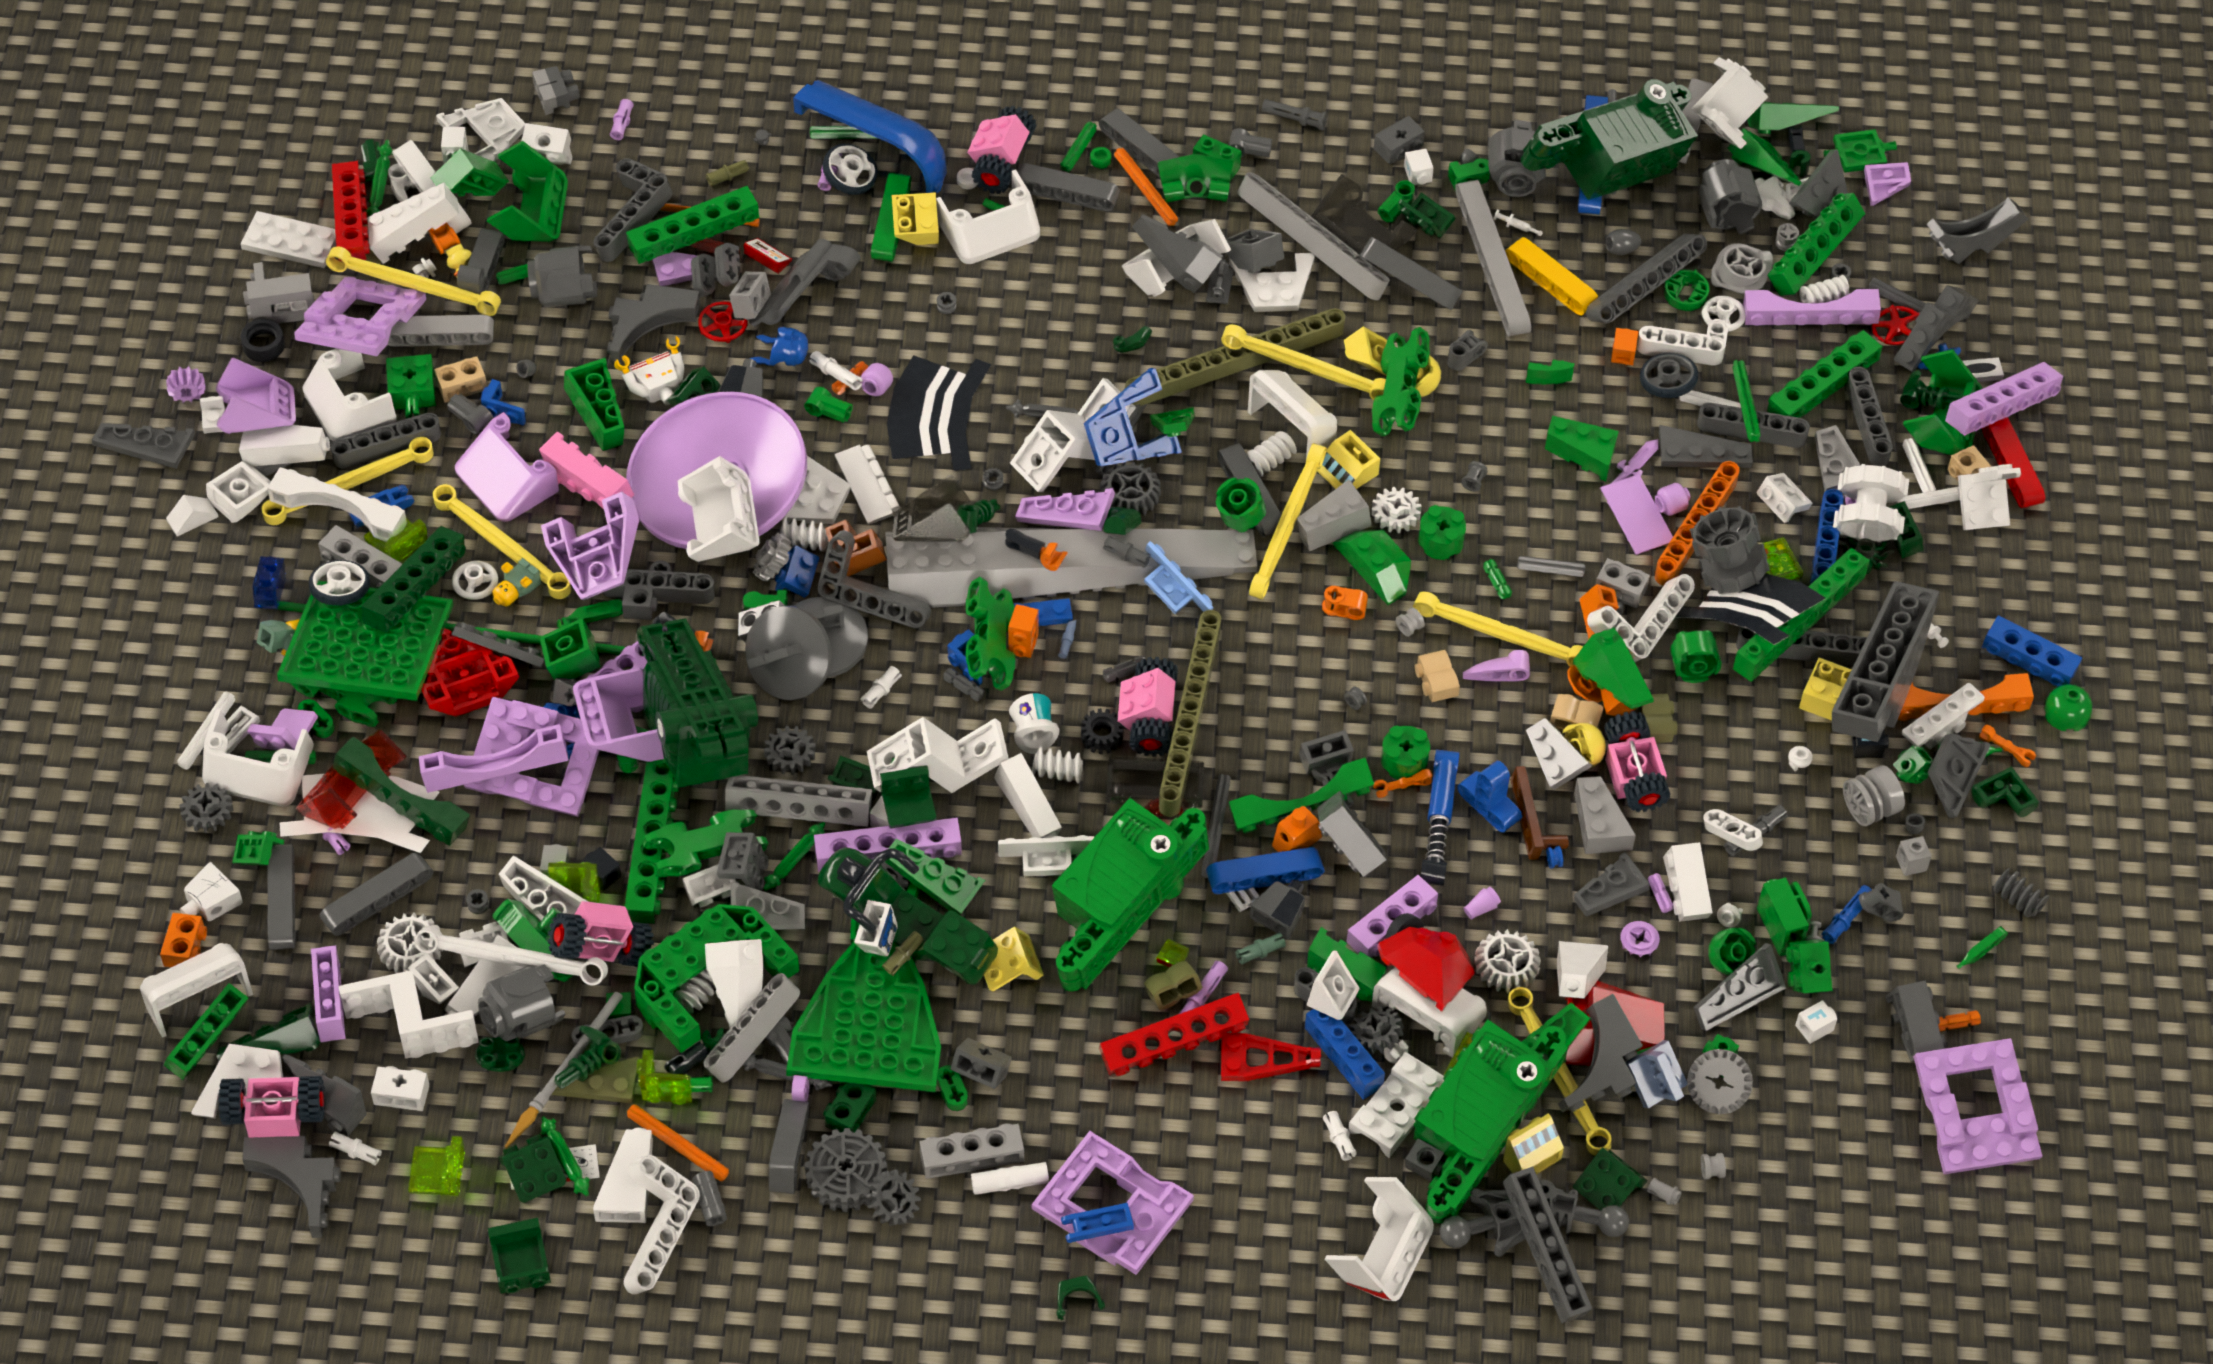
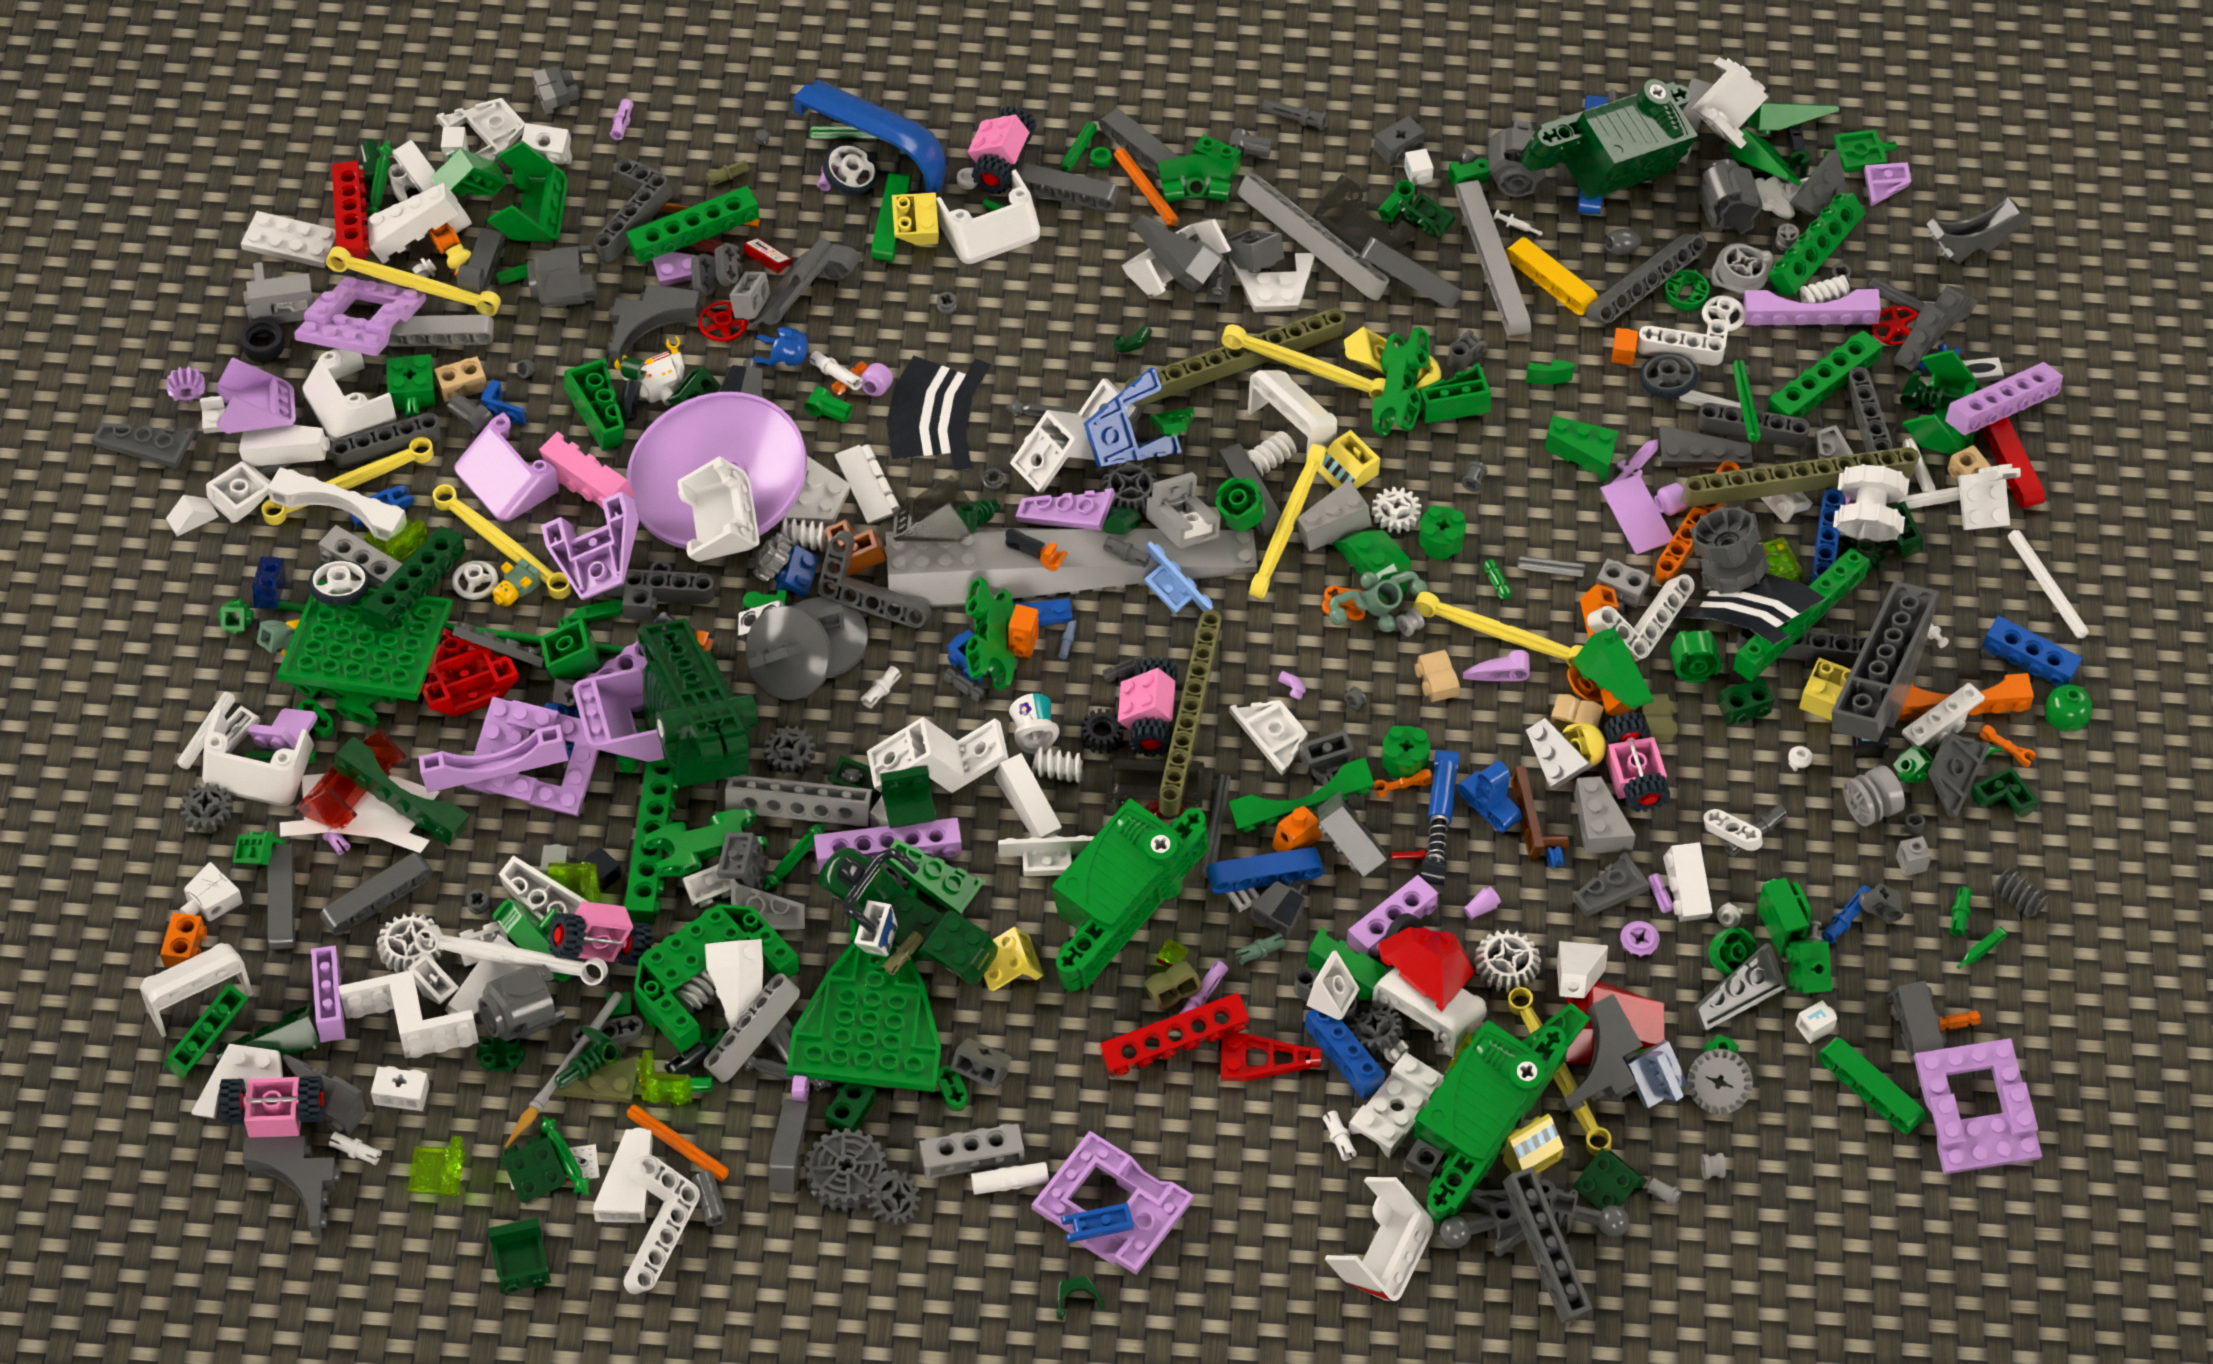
none -> green brick [218,599,254,634]
none -> piece [619,357,647,421]
none -> dark grey piece [841,769,863,782]
none -> light grey brick [1146,472,1220,548]
none -> white wing [1229,700,1308,776]
none -> lavender arm [1278,671,1306,700]
none -> sand green wheel [1329,571,1427,632]
none -> red piece [1392,849,1426,861]
none -> green wedge [1420,363,1491,423]
none -> olive beam [1681,447,1920,507]
none -> dark green brick [1717,678,1775,725]
none -> green beam [1818,1037,1926,1134]
none -> green pin [1949,887,1972,936]
none -> white axle [2008,530,2089,639]

